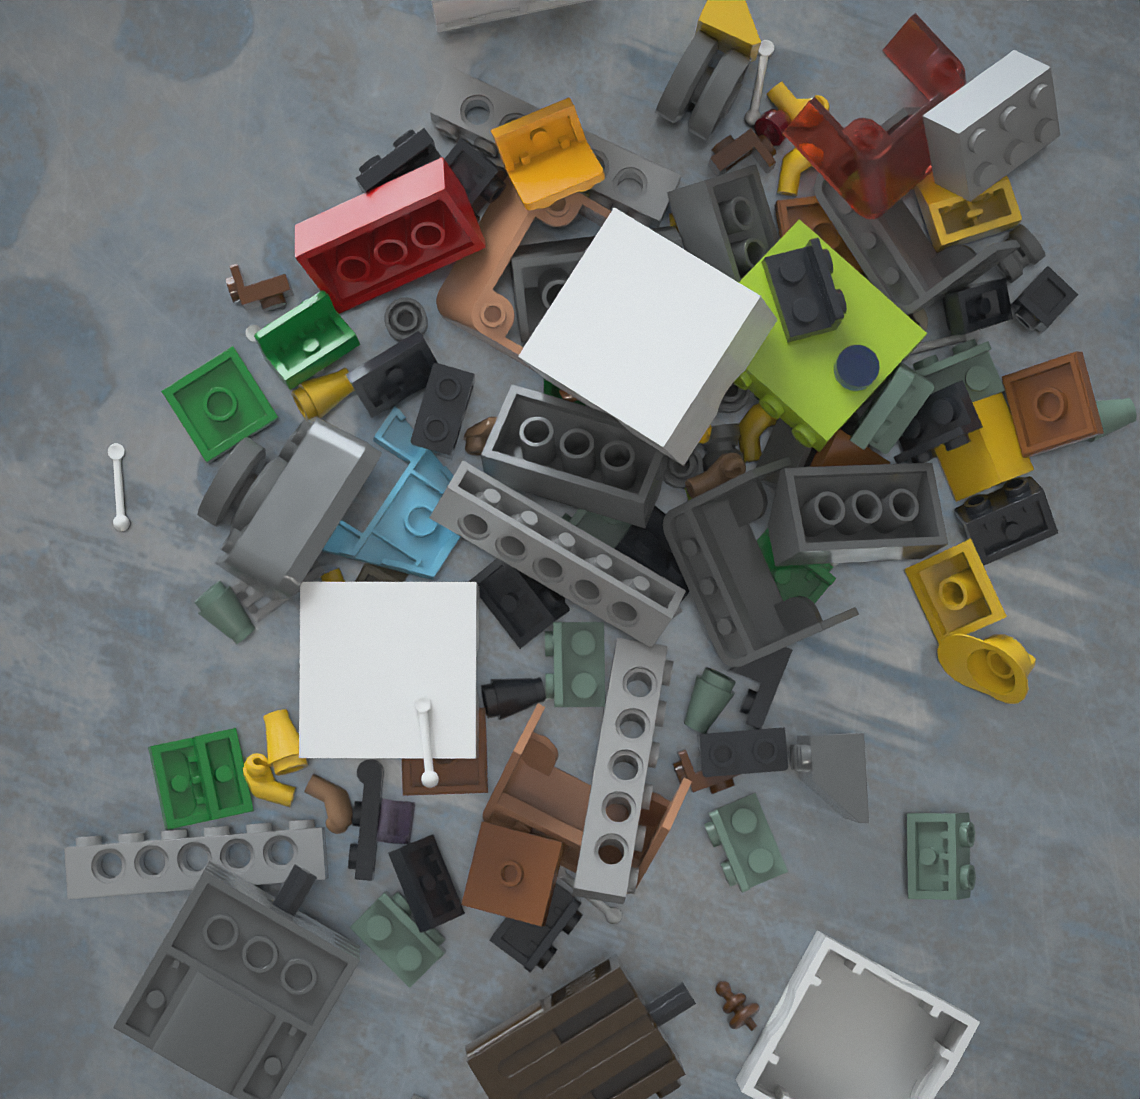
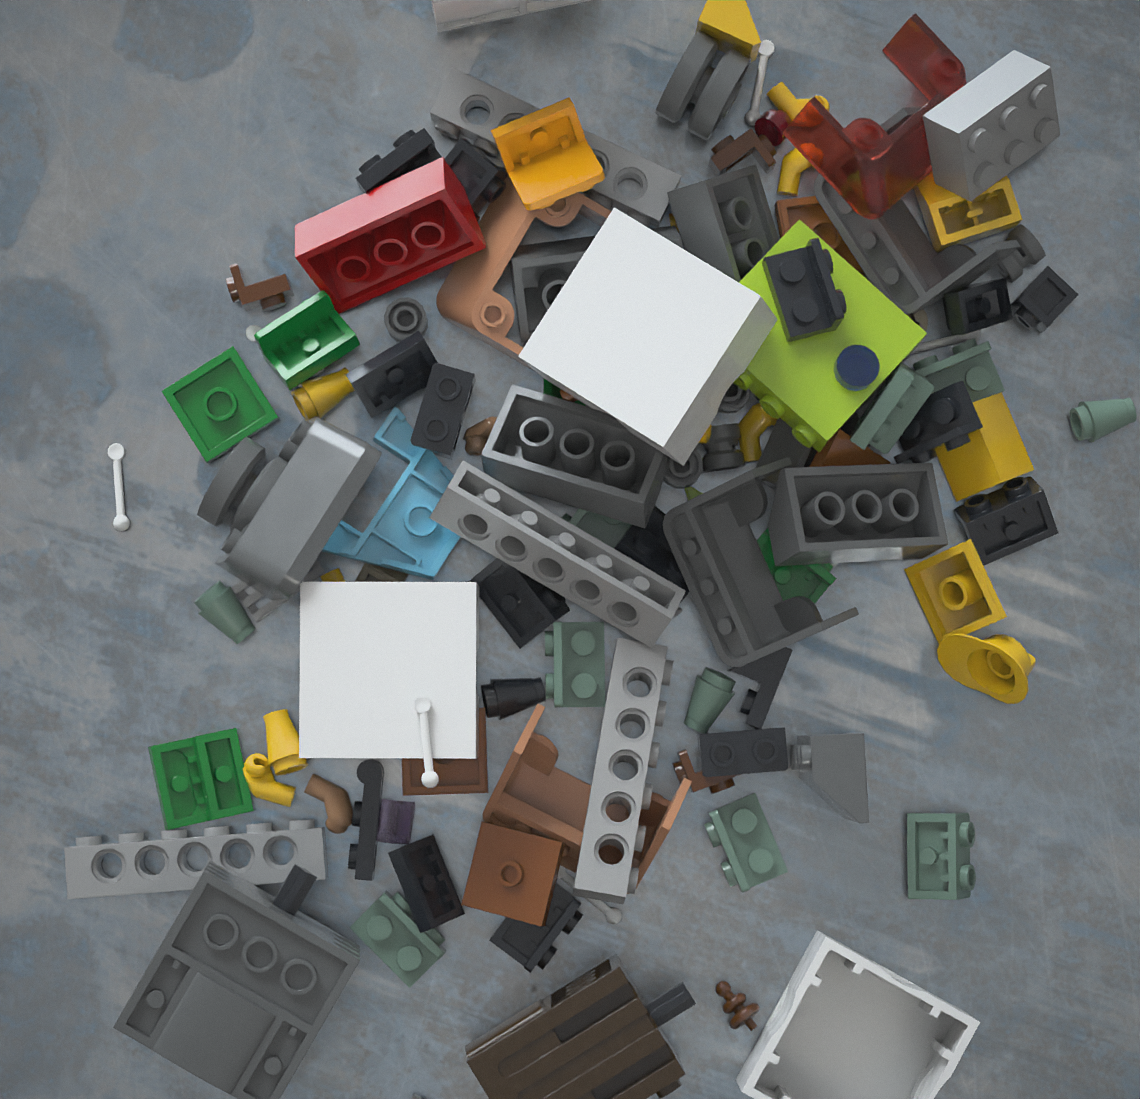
medium nougat arm [685,452,746,499] -> none
dark orange plate [1002,351,1104,458] -> none

